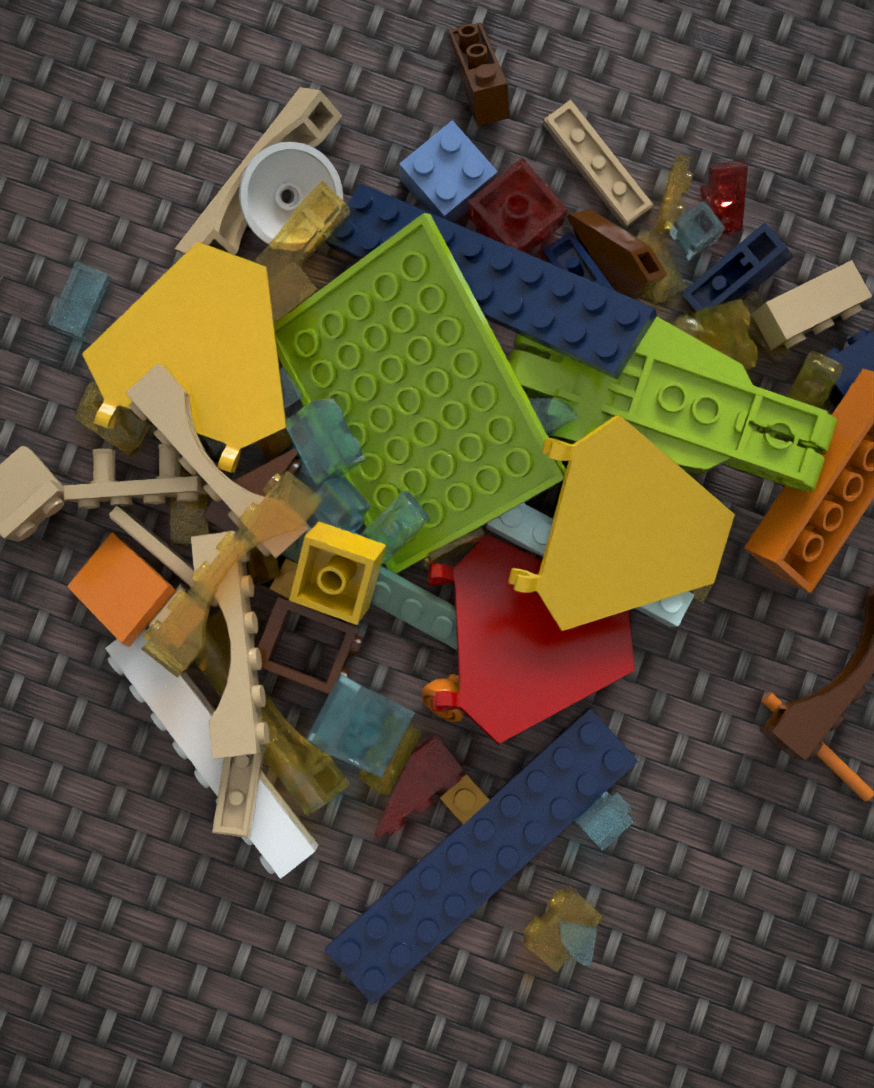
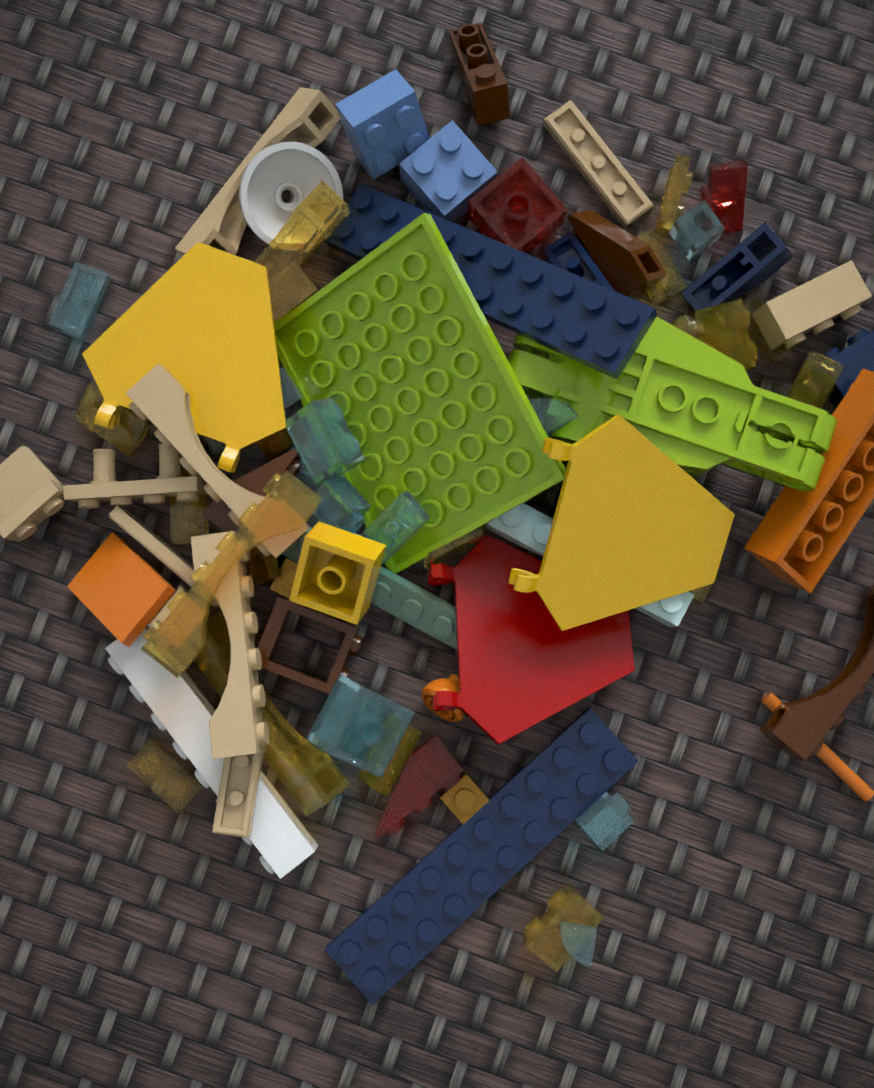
none -> clear yellow plate [126,737,204,813]
none -> medium blue brick [335,69,430,180]

